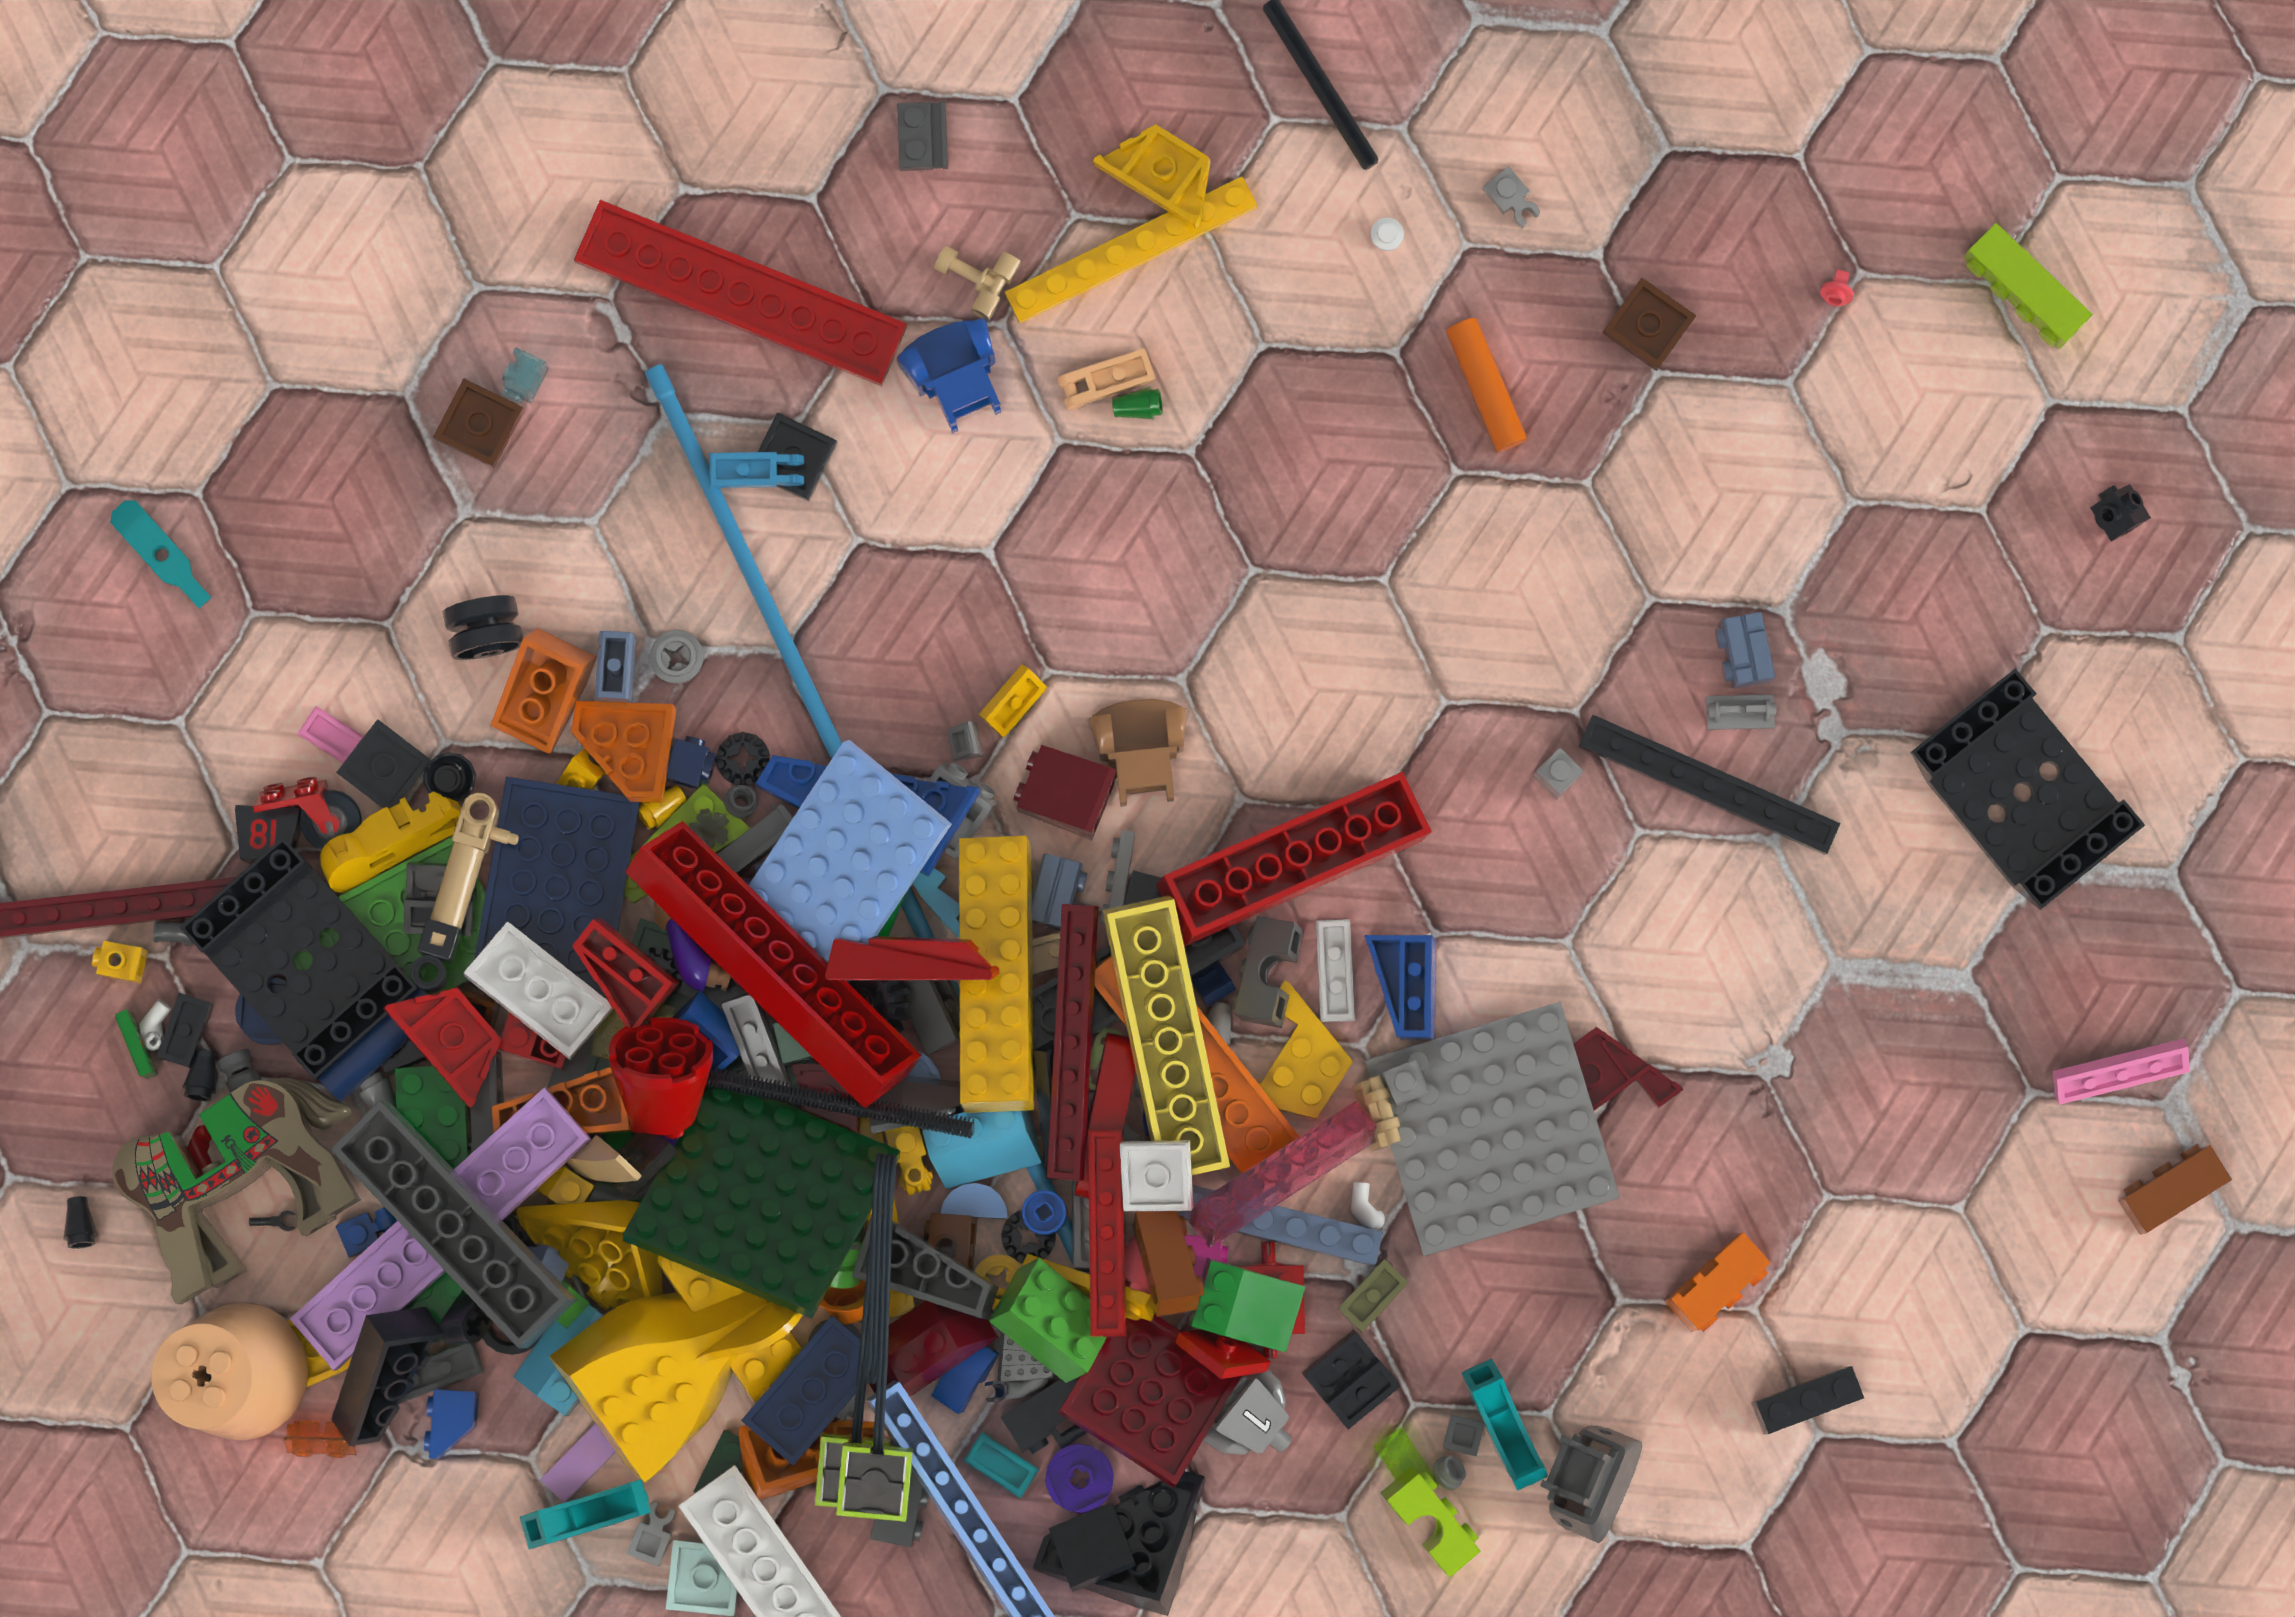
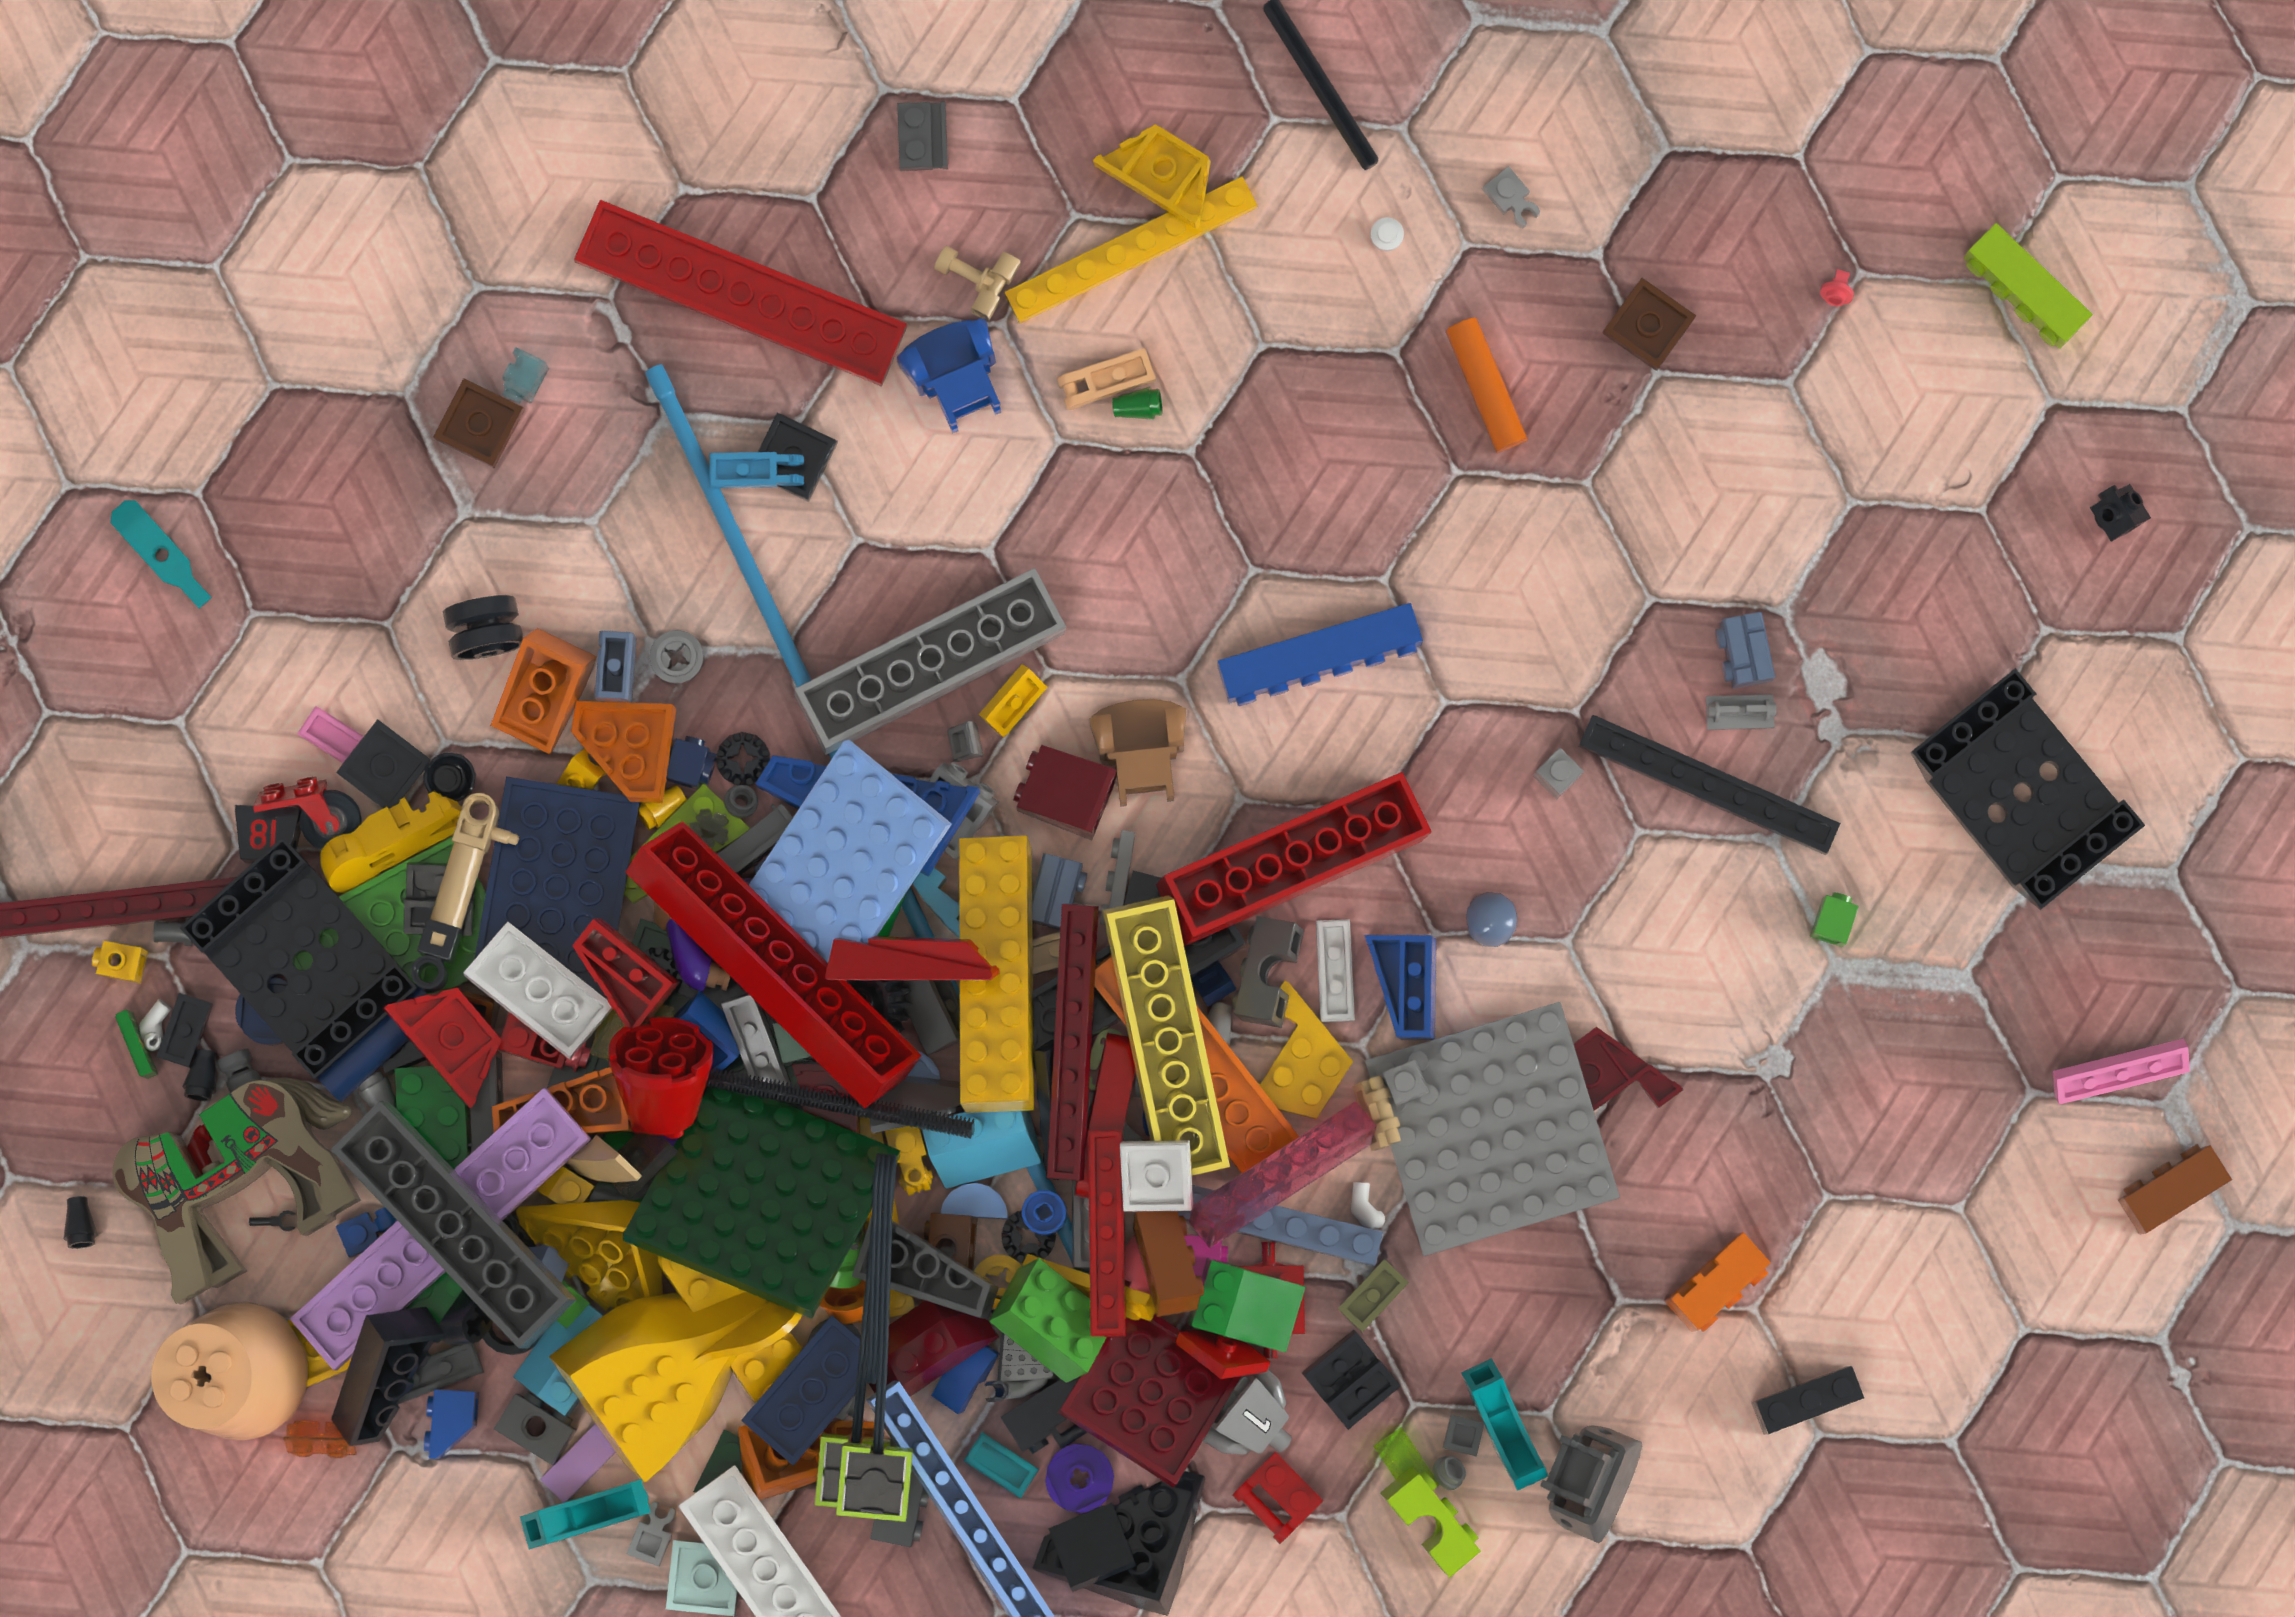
none -> dark grey brick [494,1392,577,1465]
none -> coral plate [564,1042,591,1072]
none -> light grey brick [794,568,1066,755]
none -> blue brick [1217,603,1423,706]
none -> red plate [1232,1452,1323,1544]
none -> sand blue hair [1466,892,1517,947]
none -> bright green brick [1810,892,1859,947]

